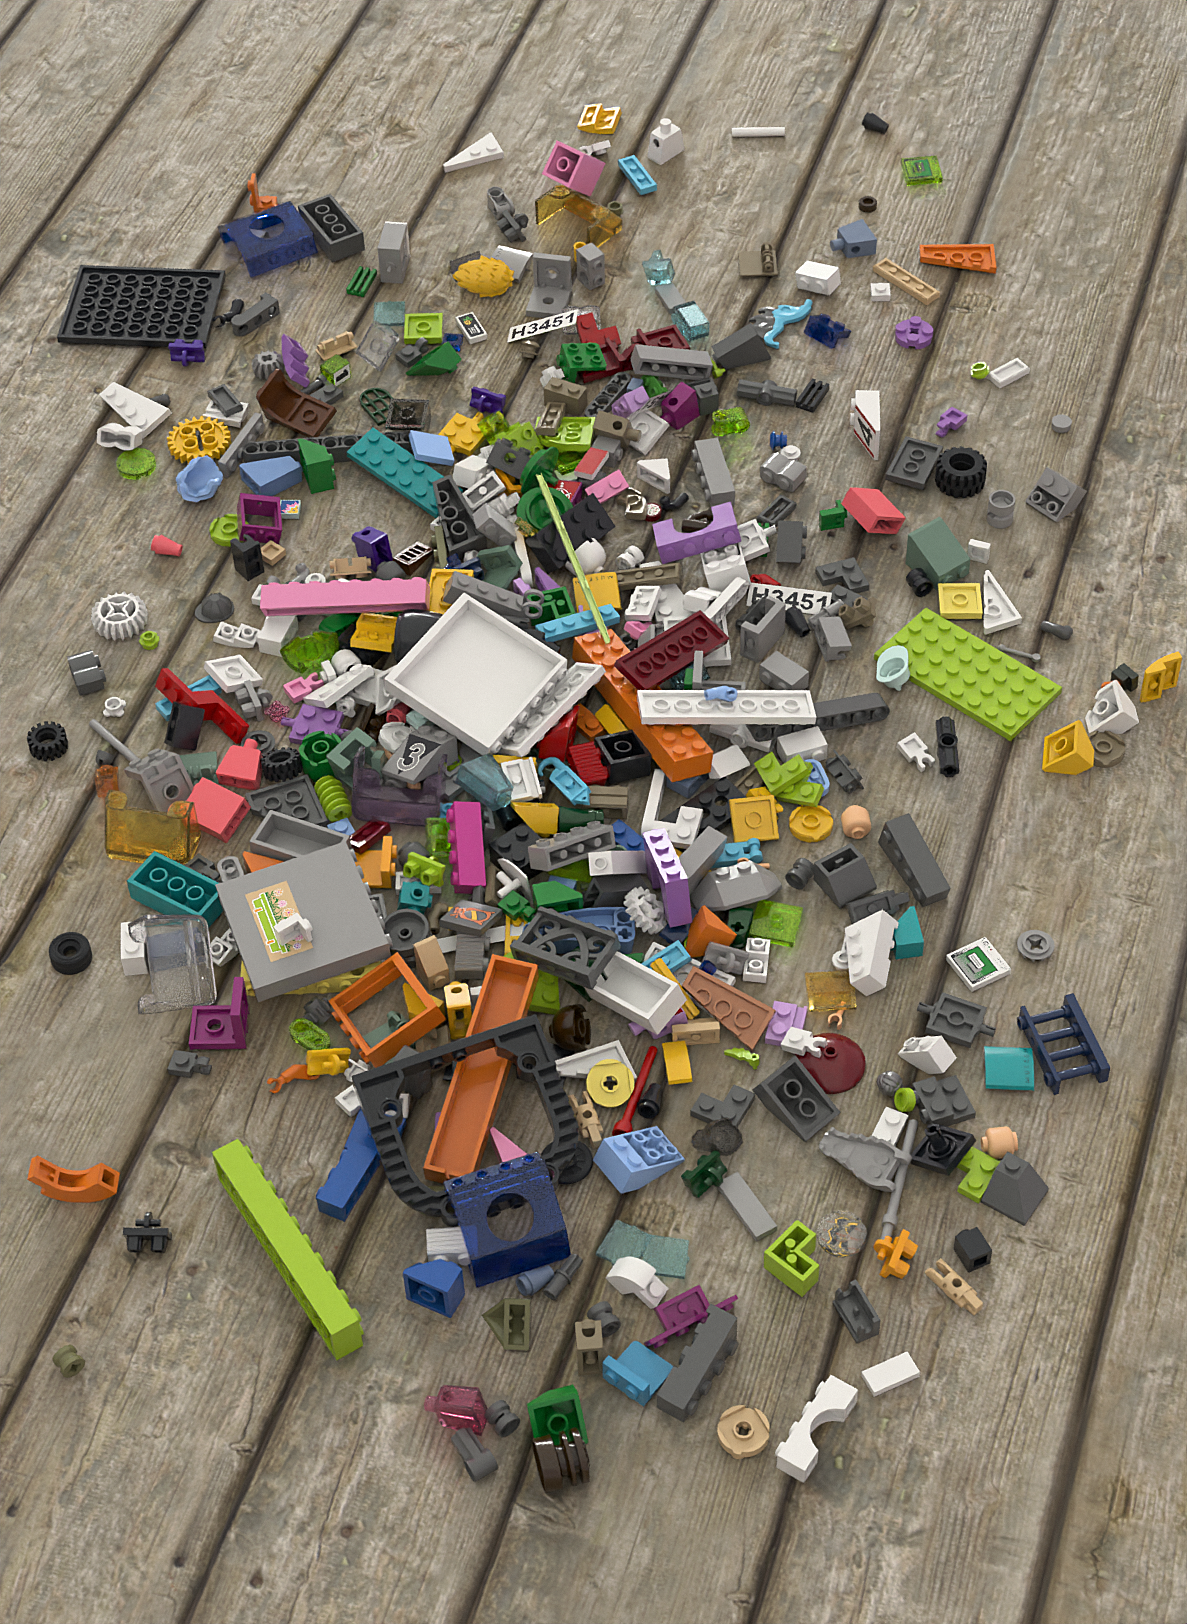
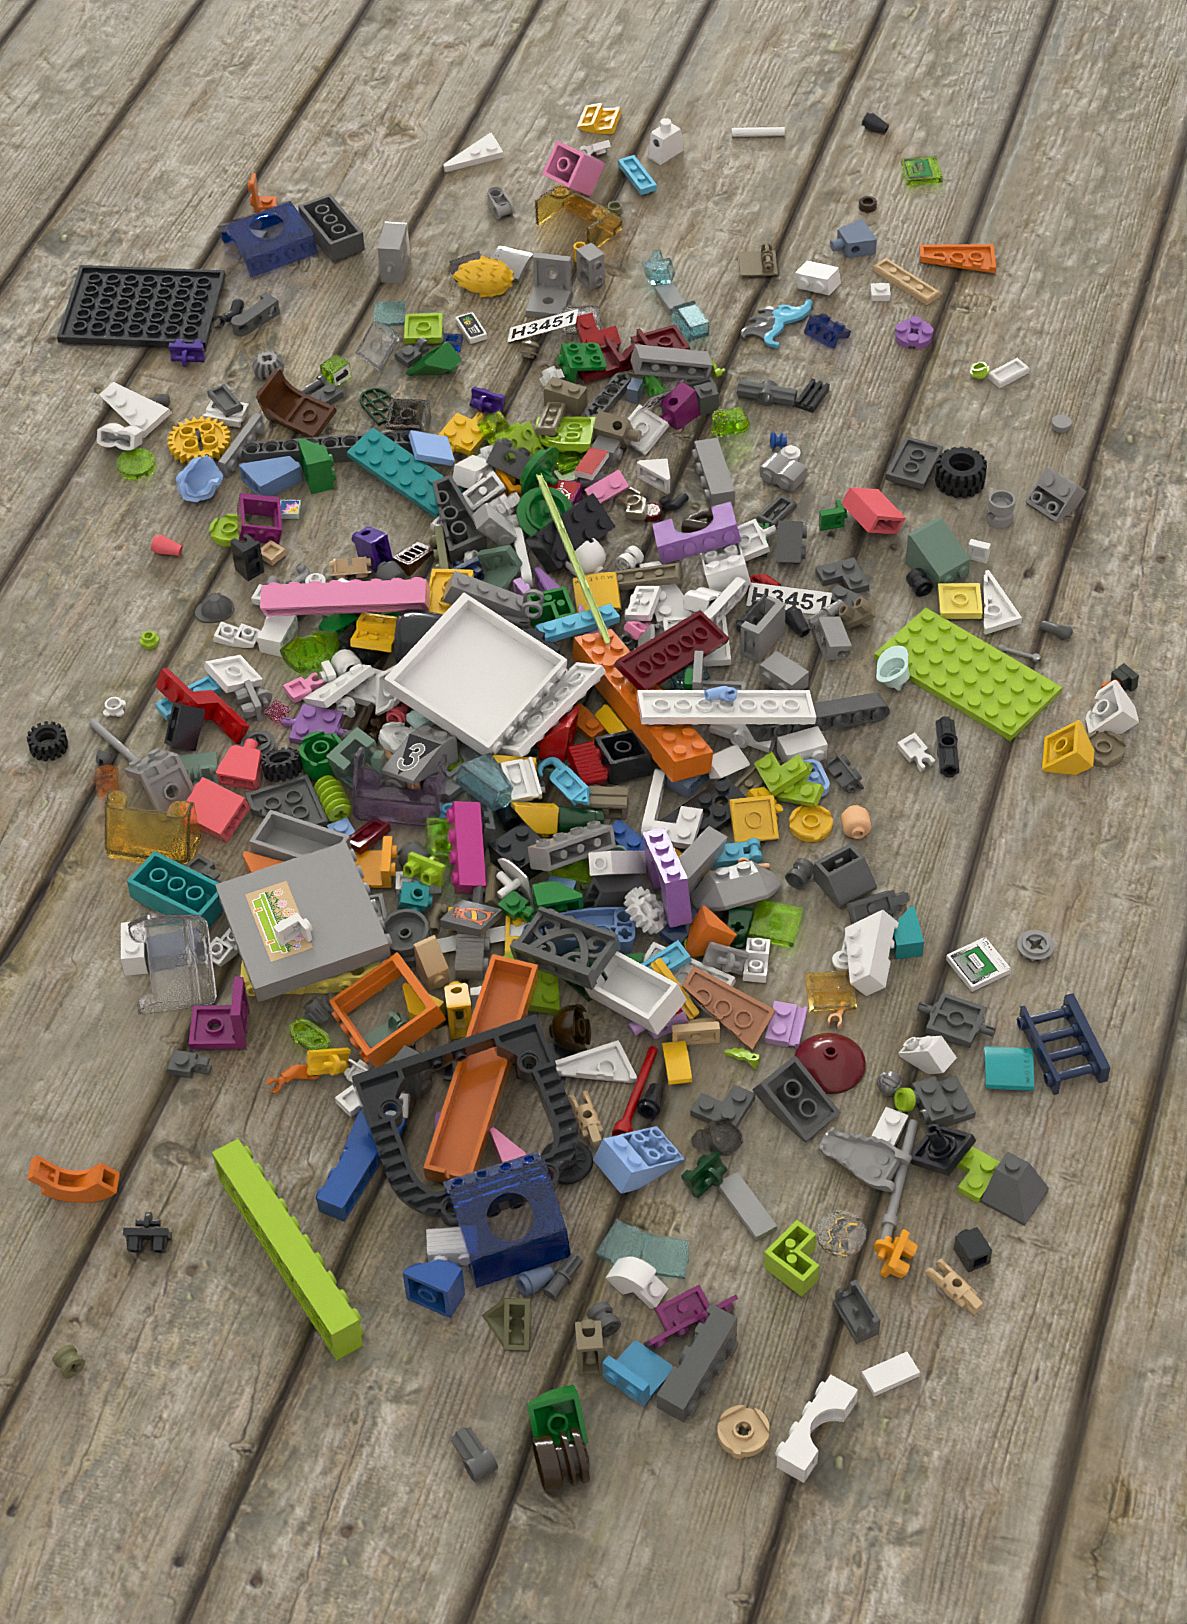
black tyre [49,932,92,975] -> none
dark grey brick [67,650,107,696] -> none
white gear [91,591,148,641] -> none
light grey plate [217,856,244,882] -> none
medium lavender slope [282,334,310,388] -> none
tan hinge [315,331,357,361] -> none
green tile [346,266,377,297] -> none
clear pink torso [424,1385,488,1436] -> none
clear blue hand [443,553,461,569] -> none
dark grey wheel [484,1400,520,1437] -> none
dark grey hips [496,209,529,243] -> none
clear yellow plate [514,517,538,537] -> none
light yellow plate [586,1059,634,1108] -> none
lavender bracket [611,386,649,418] -> none
clear blue hand [699,960,717,975] -> none
dark grey slope [711,323,771,370] -> none
white plate [781,1027,827,1058] -> none
white slope [850,390,880,460] -> none
dark grey wedge [878,813,951,907] -> none
medium lavender plate [936,407,968,438] -> none
light nougat head [981,1126,1018,1159] -> none
yellow slope [1140,651,1182,703] -> none

